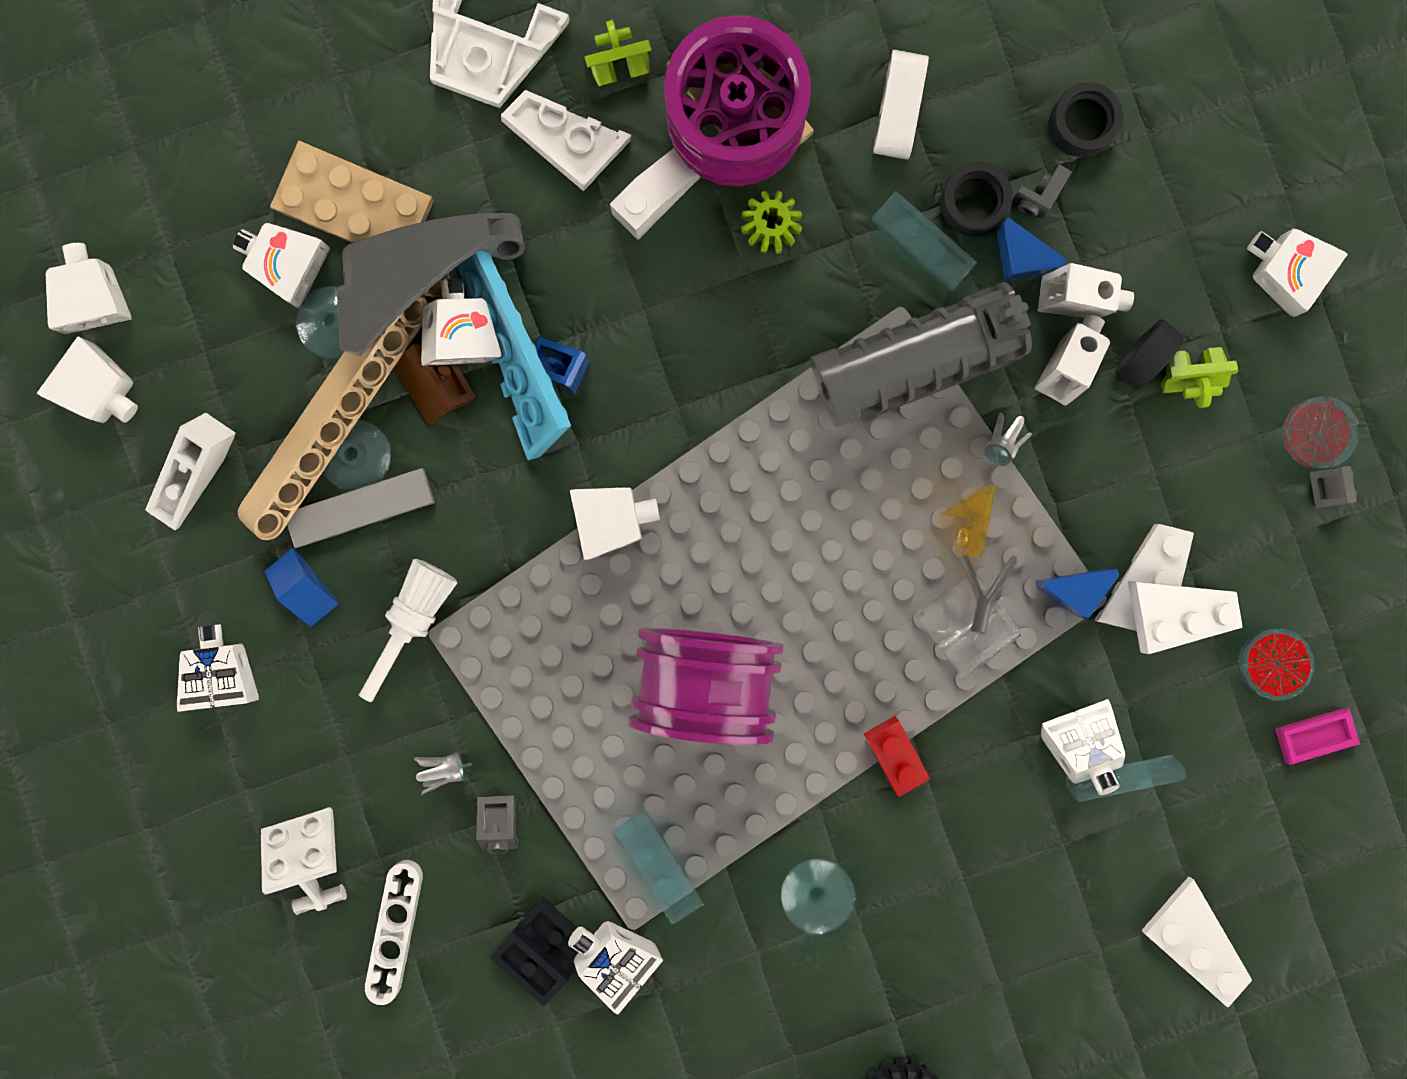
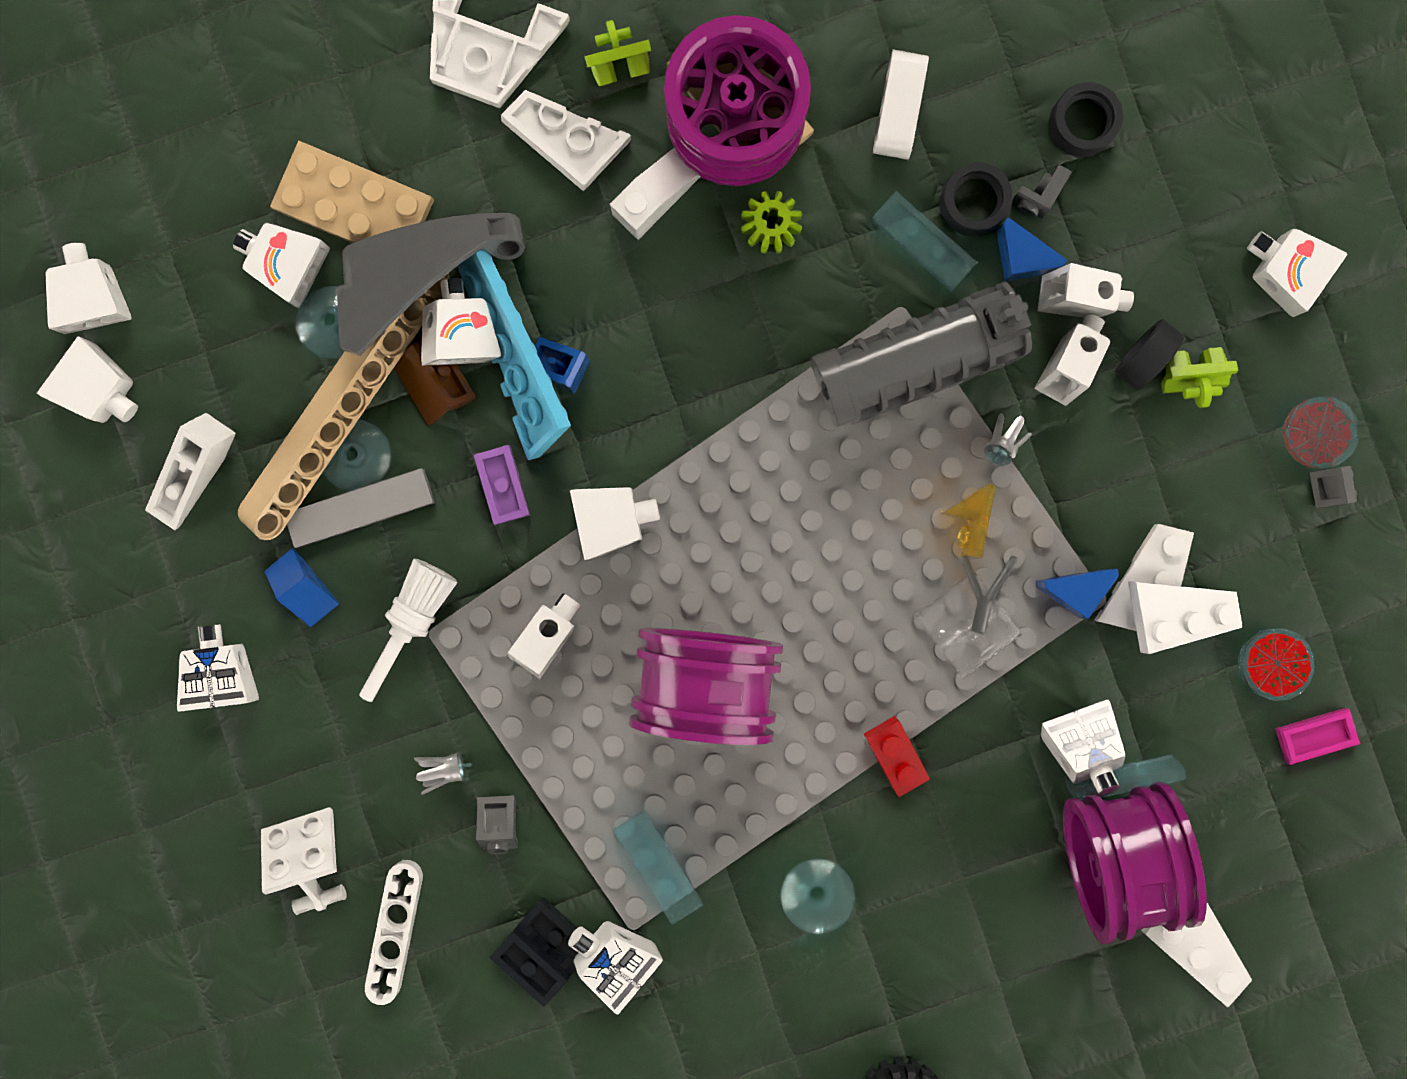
none -> medium lavender plate [474,445,531,525]
none -> white torso [508,593,580,679]
none -> magenta wheel [1063,782,1207,944]

